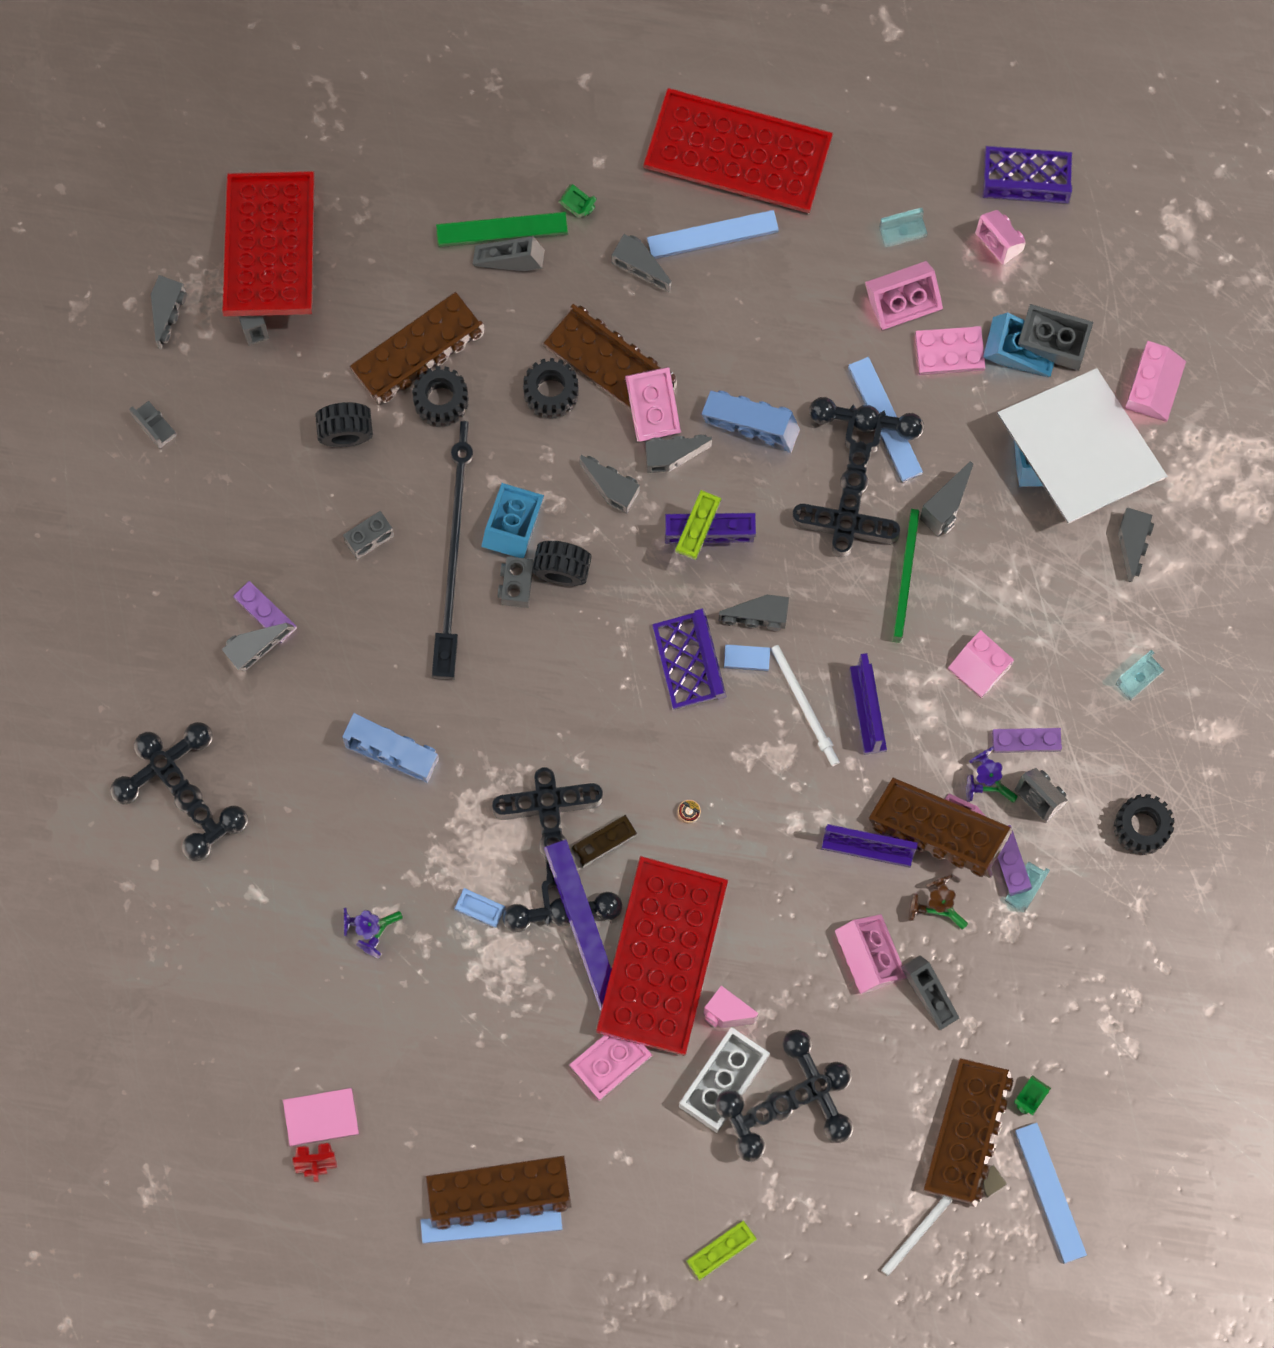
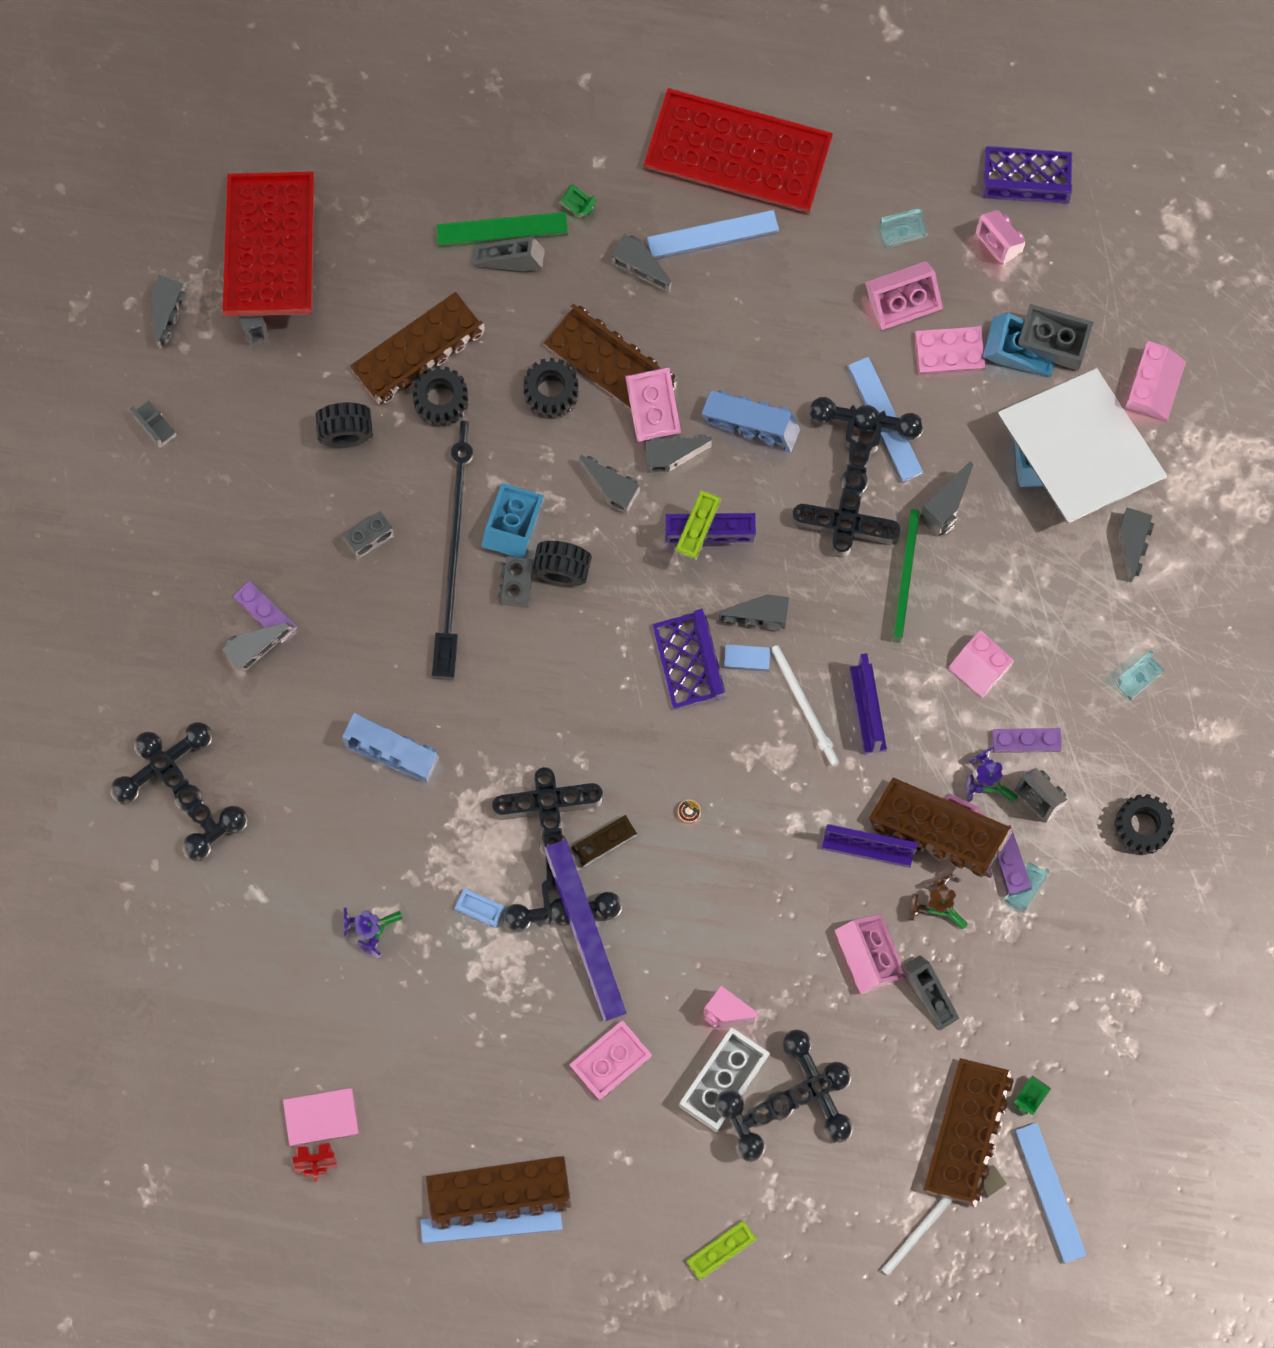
red plate [596,856,728,1056] -> none

